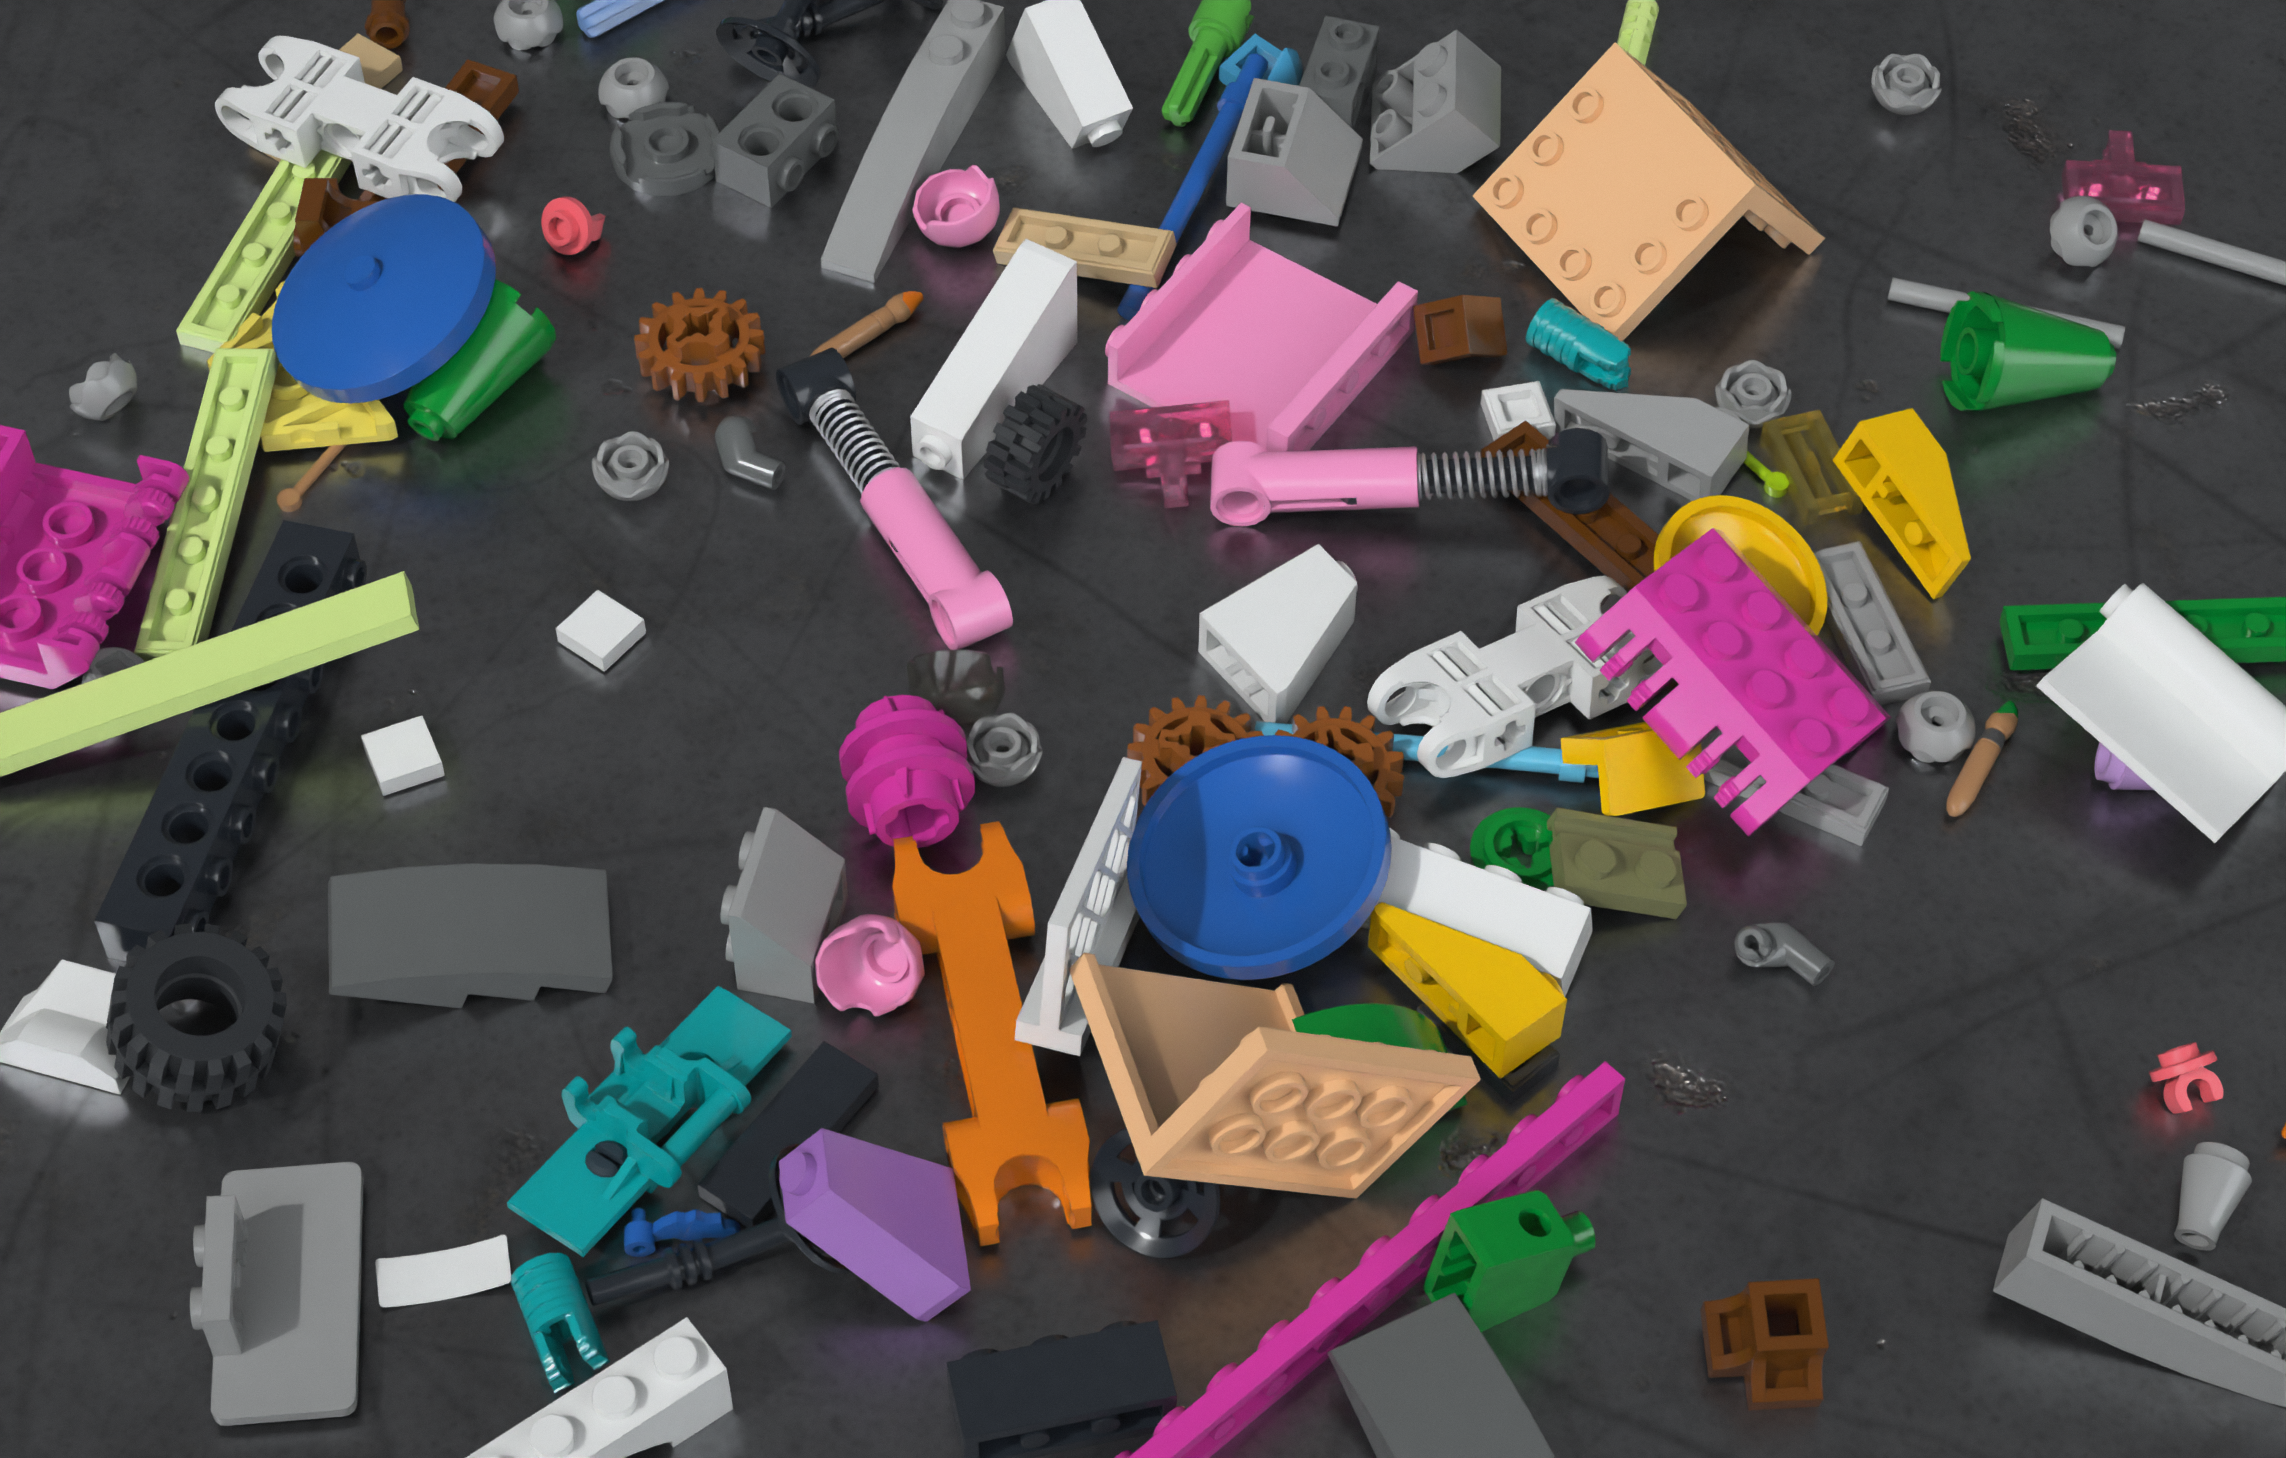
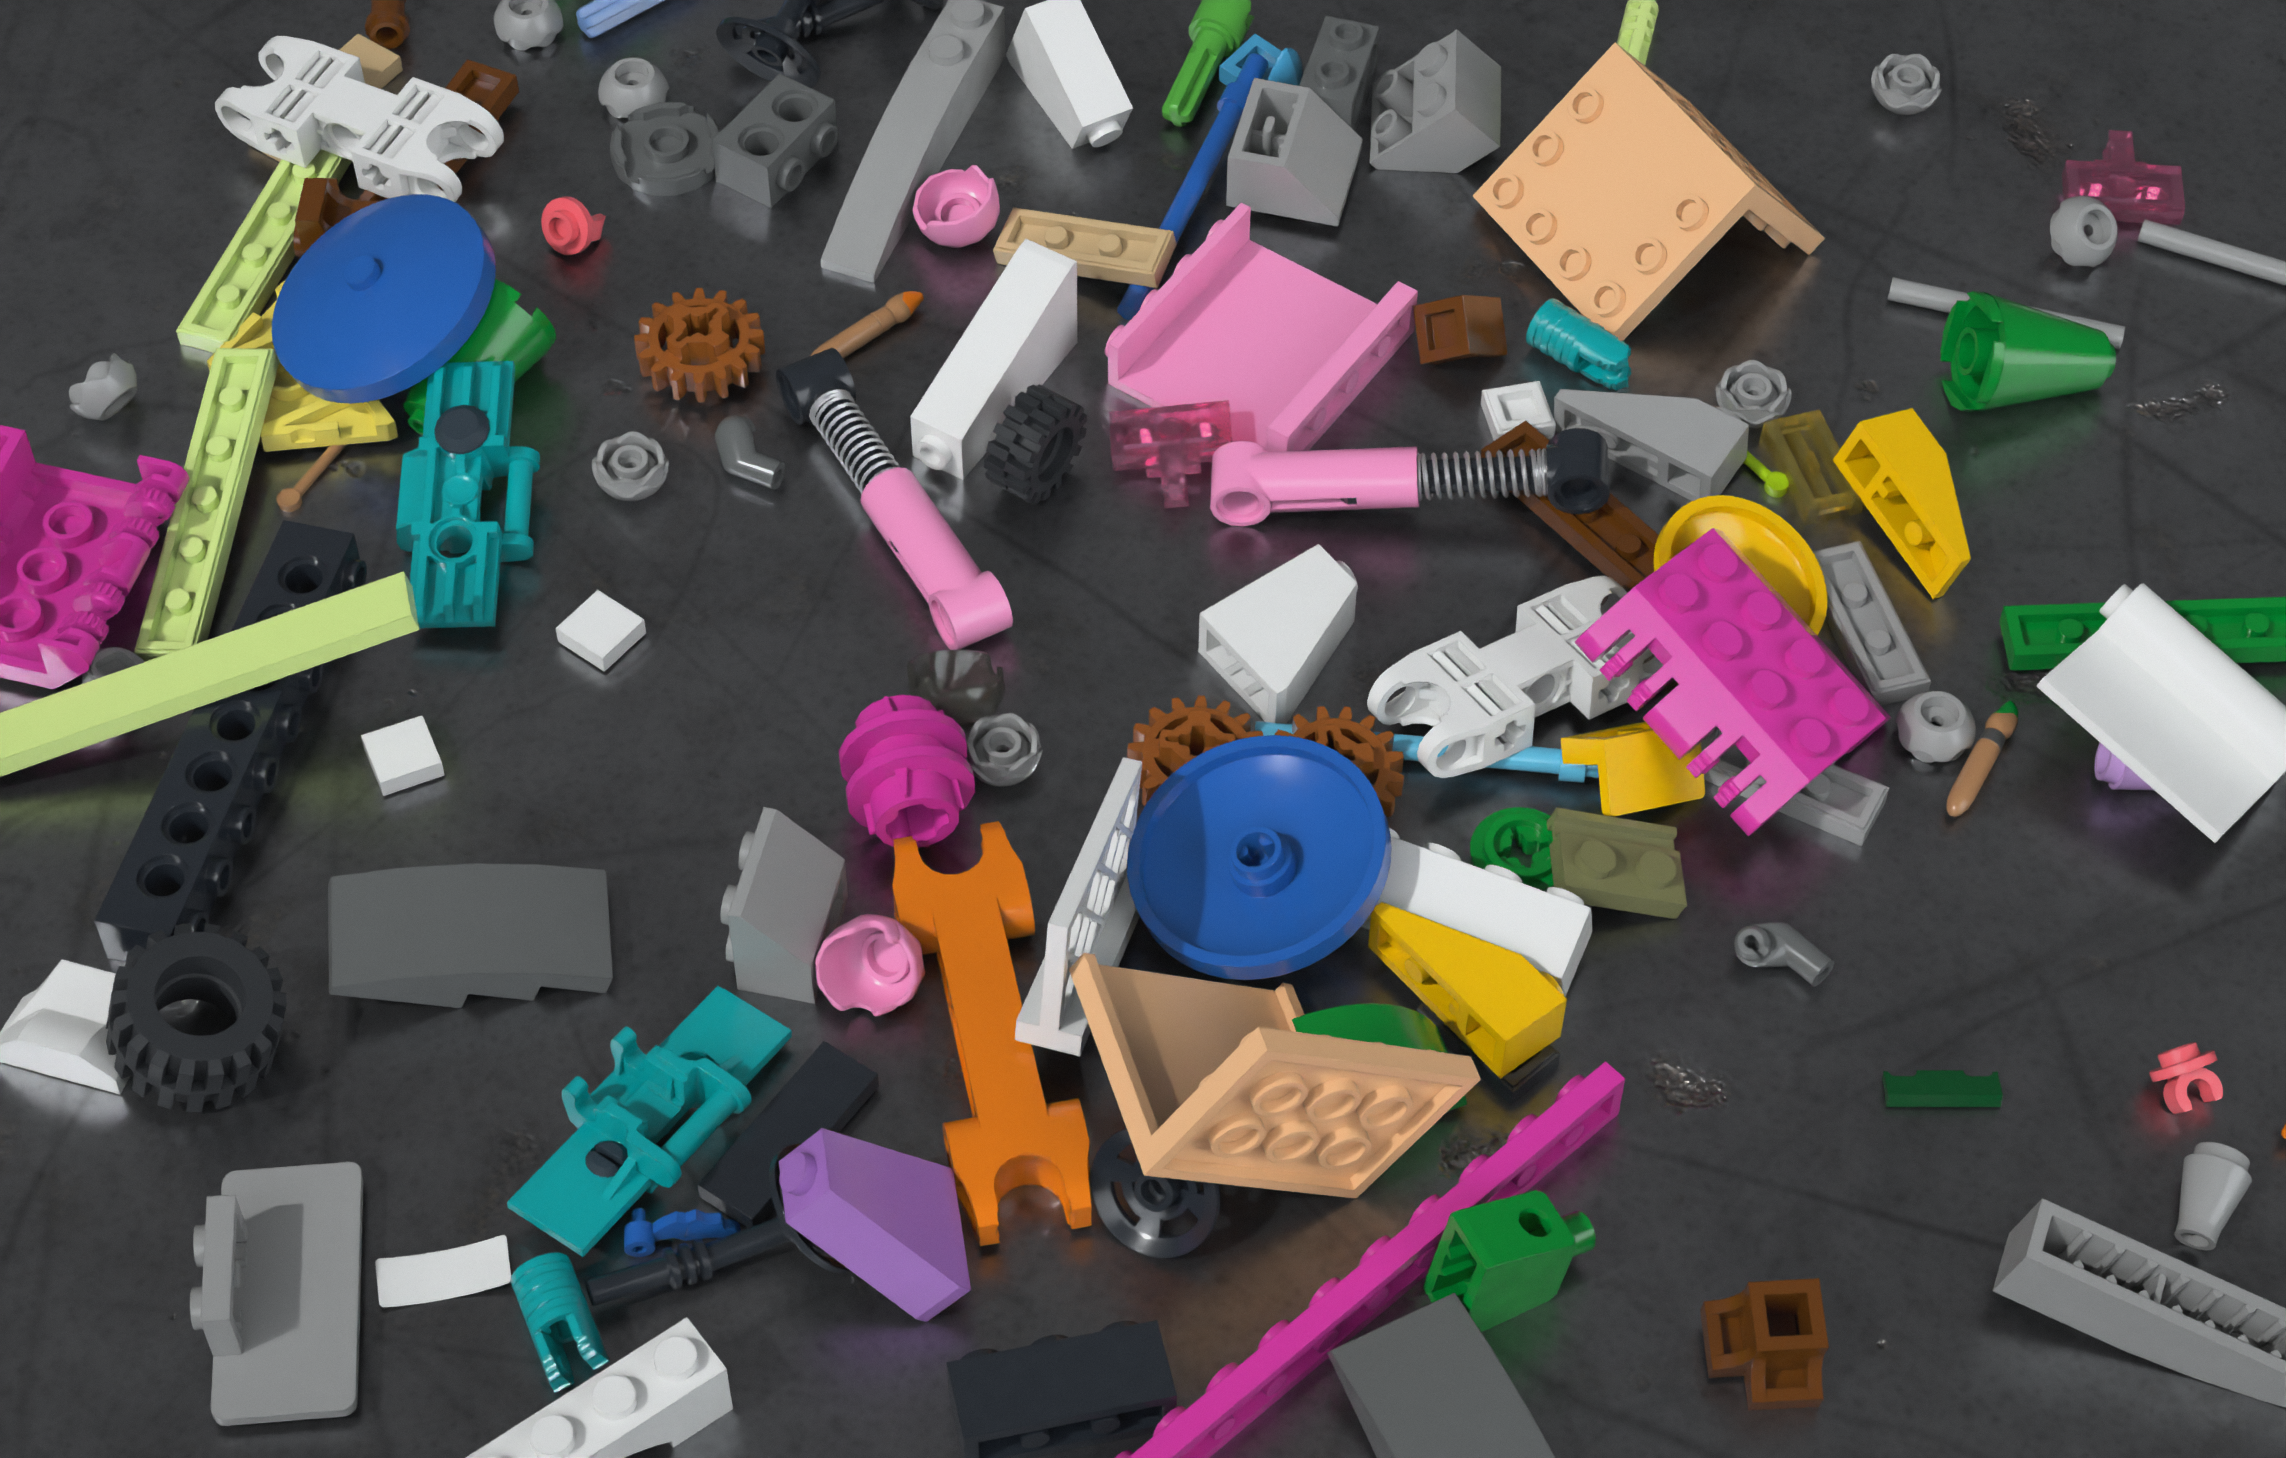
none -> teal piece [396,361,540,628]
none -> dark green piece [1882,1070,2003,1107]

